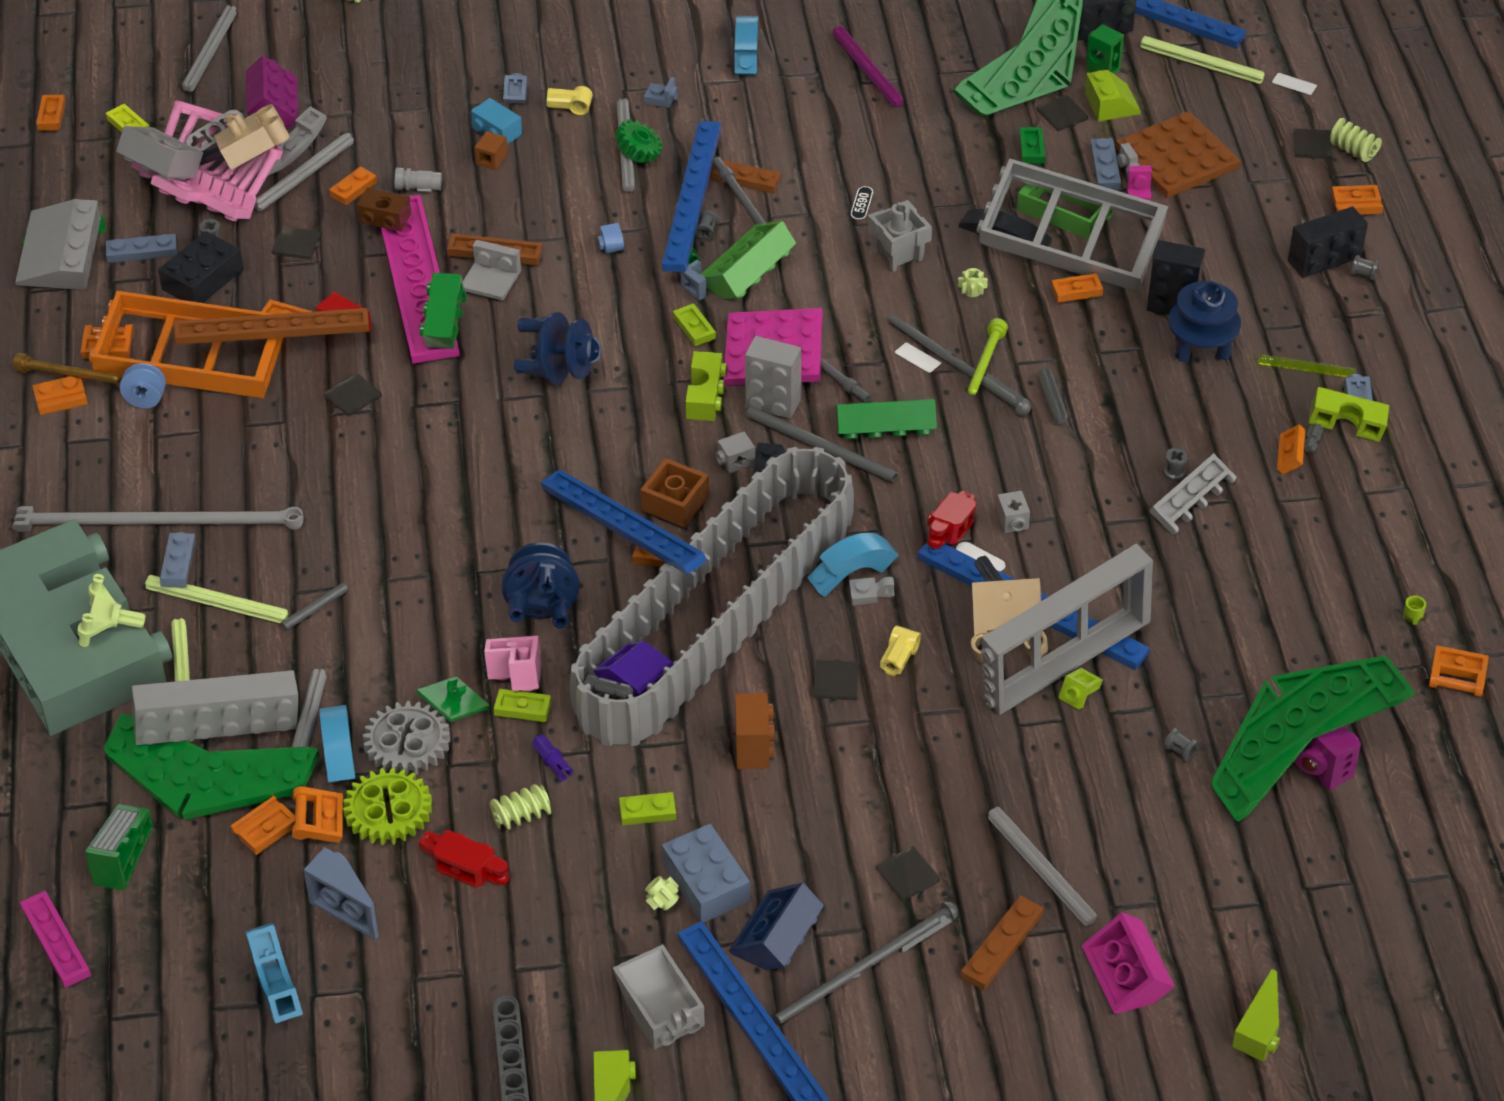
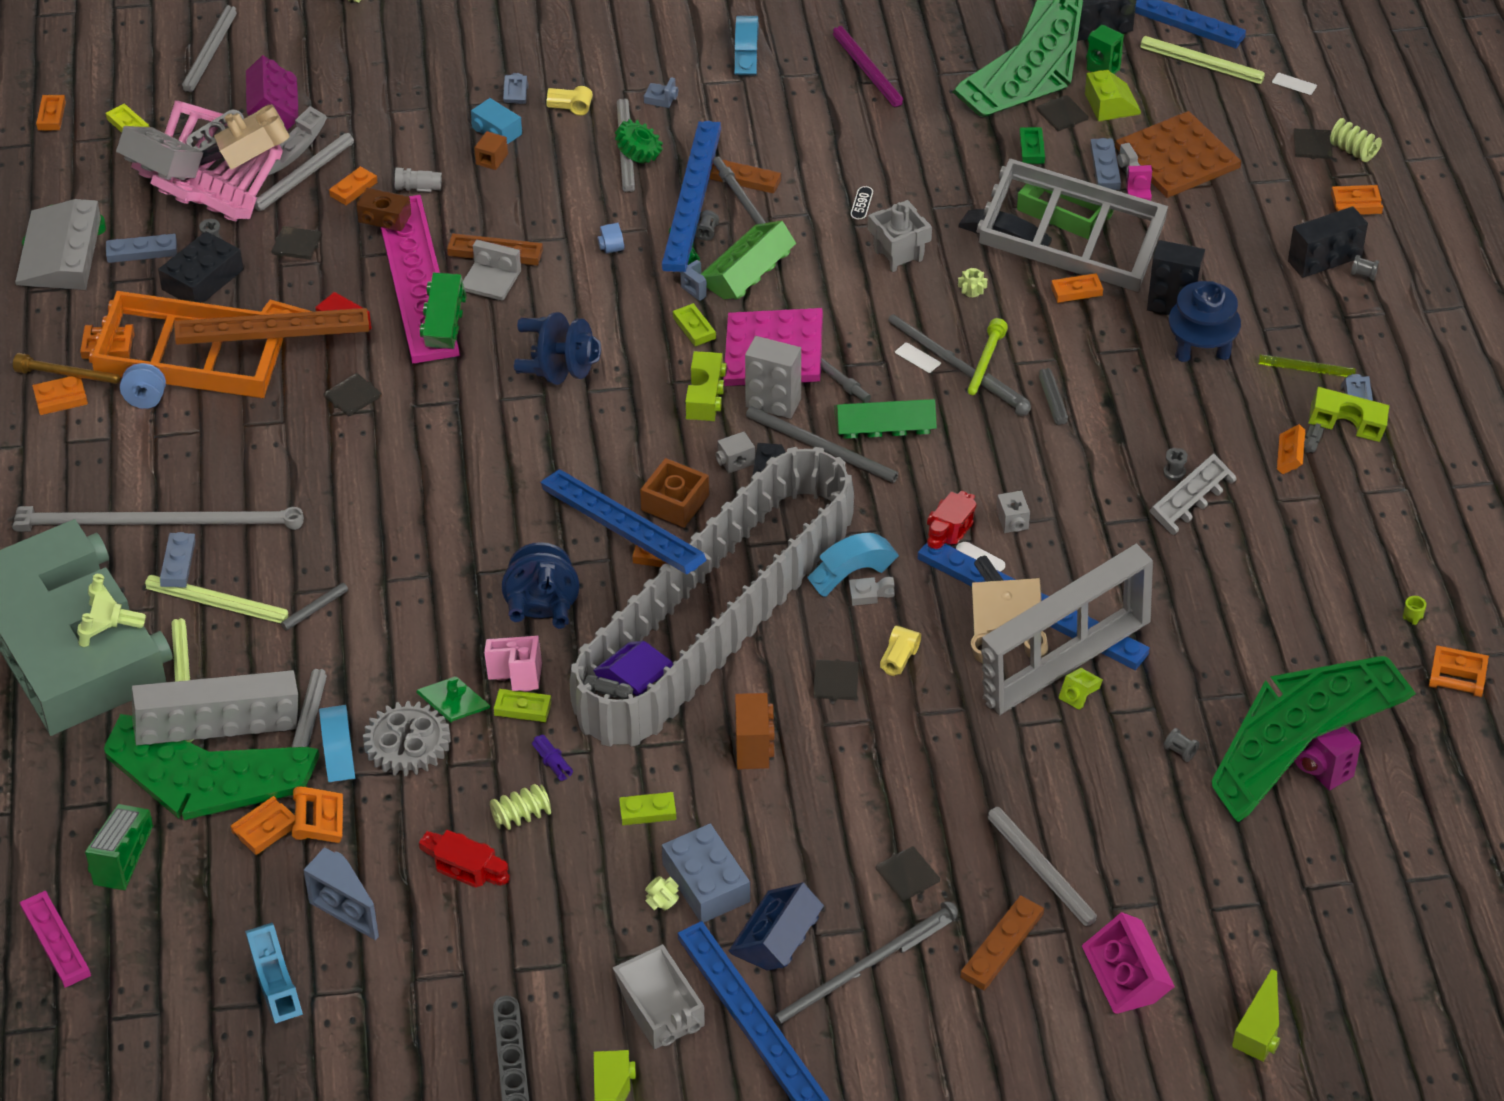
lime gear [343,767,432,845] -> none

